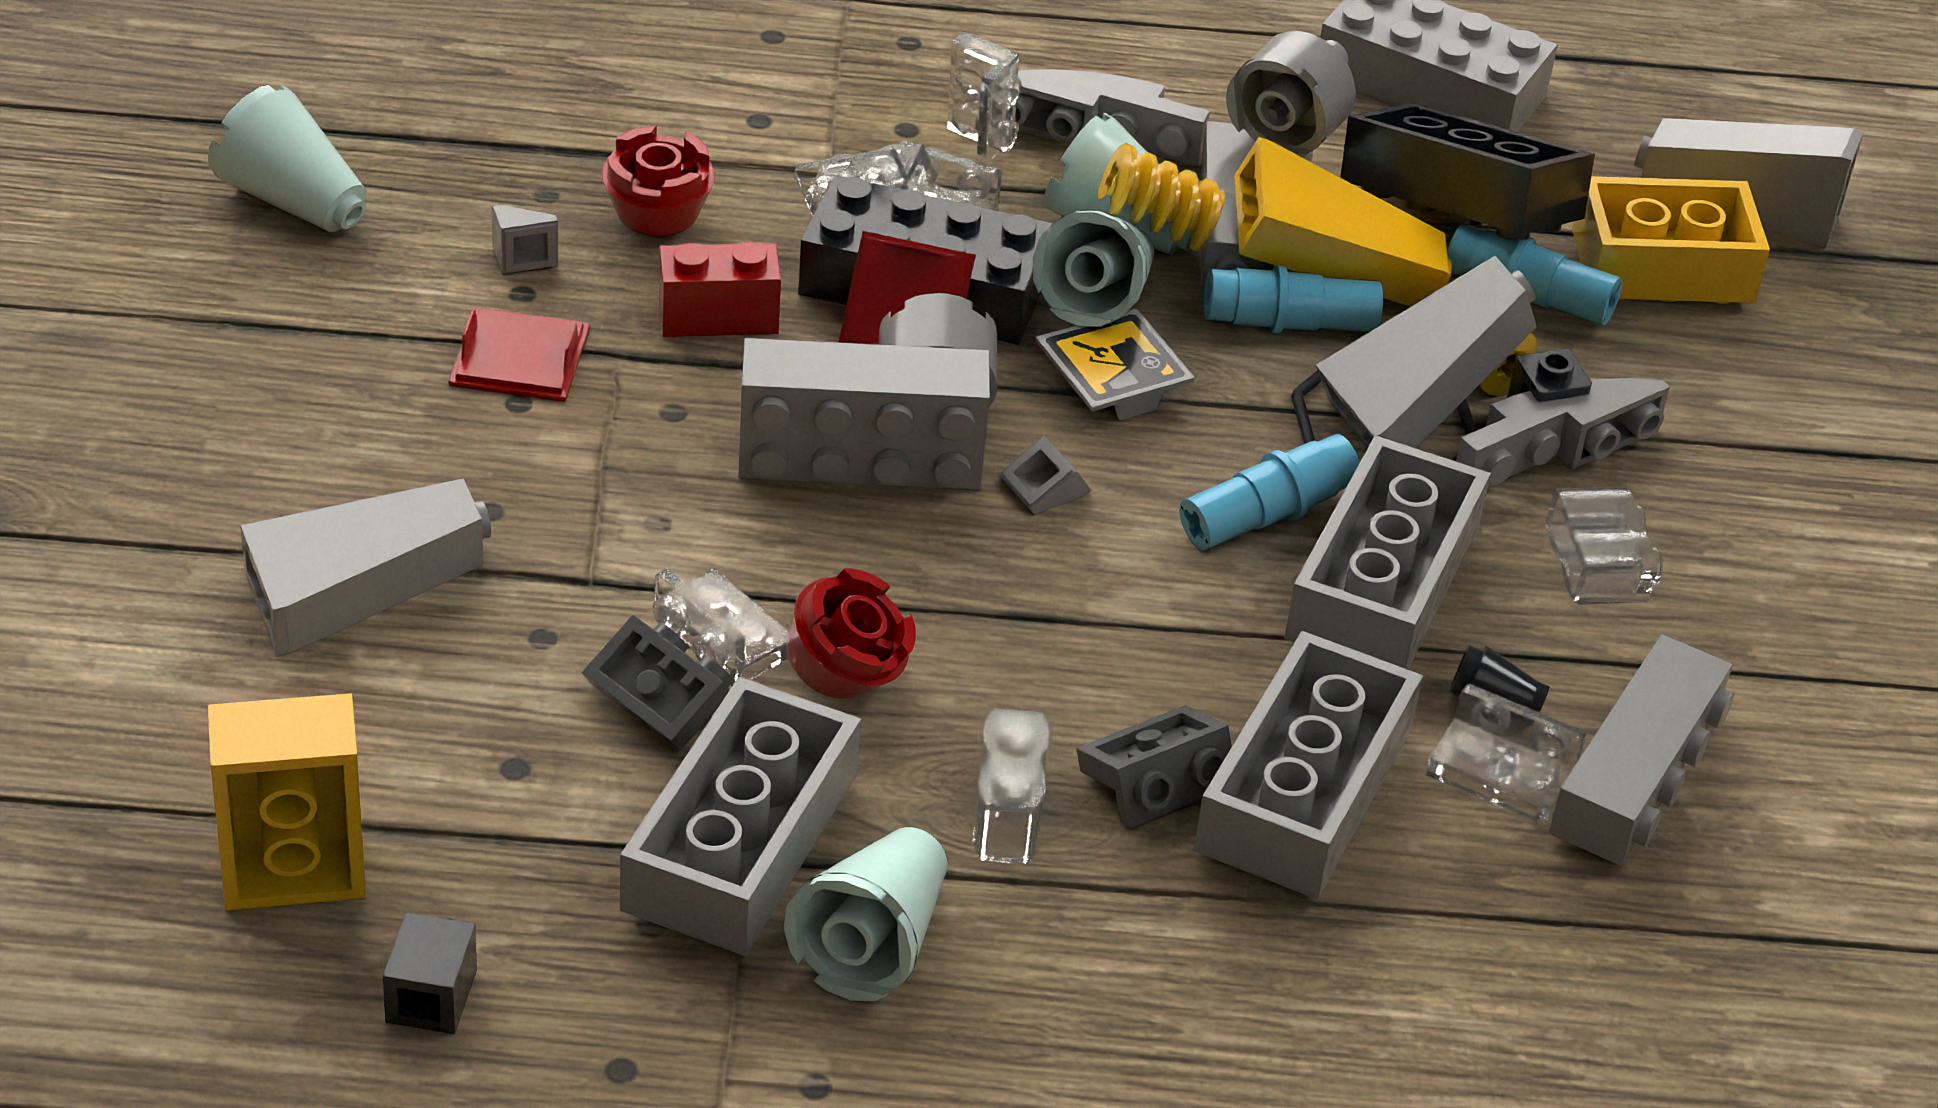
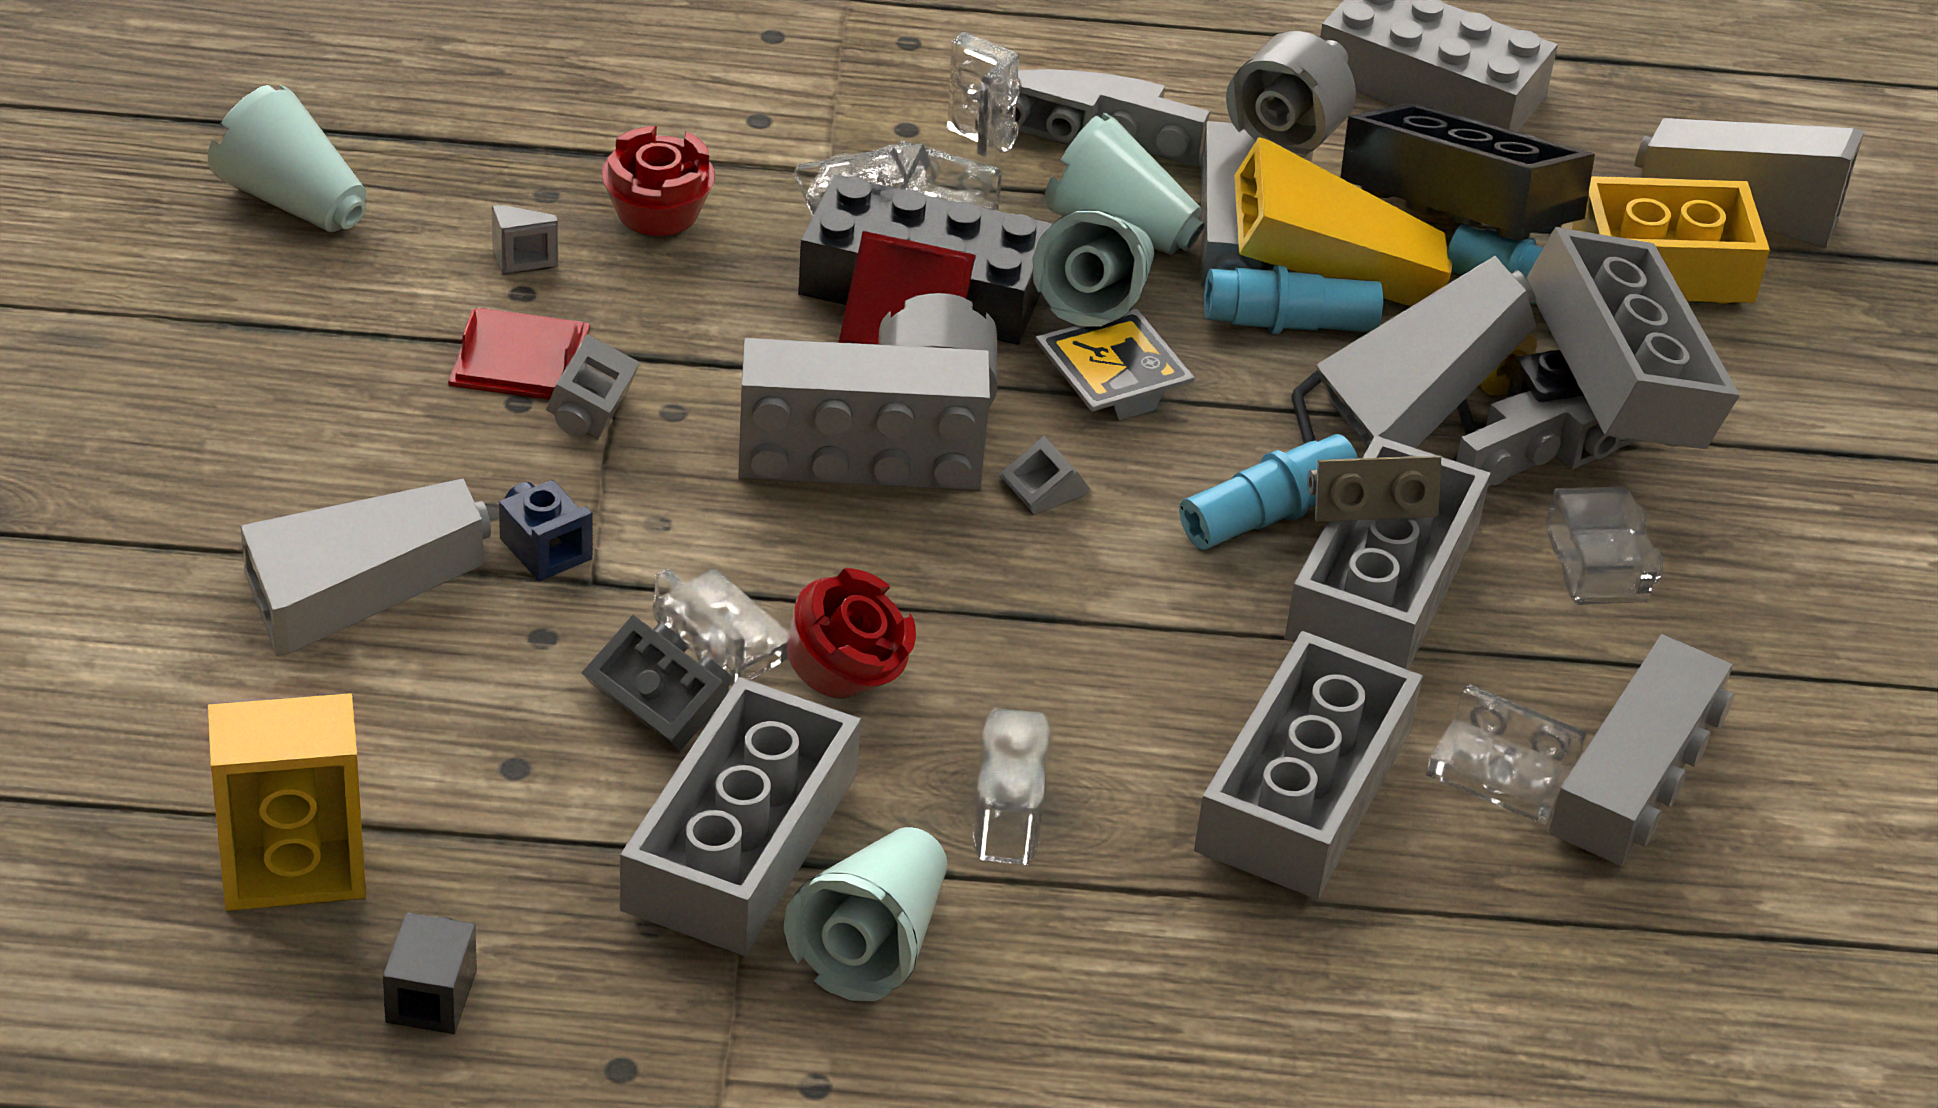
red brick [659,242,781,337] -> none
dark grey bracket [1076,705,1232,828] -> none
yellow piece [1097,143,1225,251] -> none
black cone [1449,645,1550,721] -> none
none -> dark blue brick [499,480,593,582]
none -> light grey brick [546,334,640,439]
none -> dark tan hinge [1307,455,1442,522]
none -> light grey brick [1526,227,1740,449]

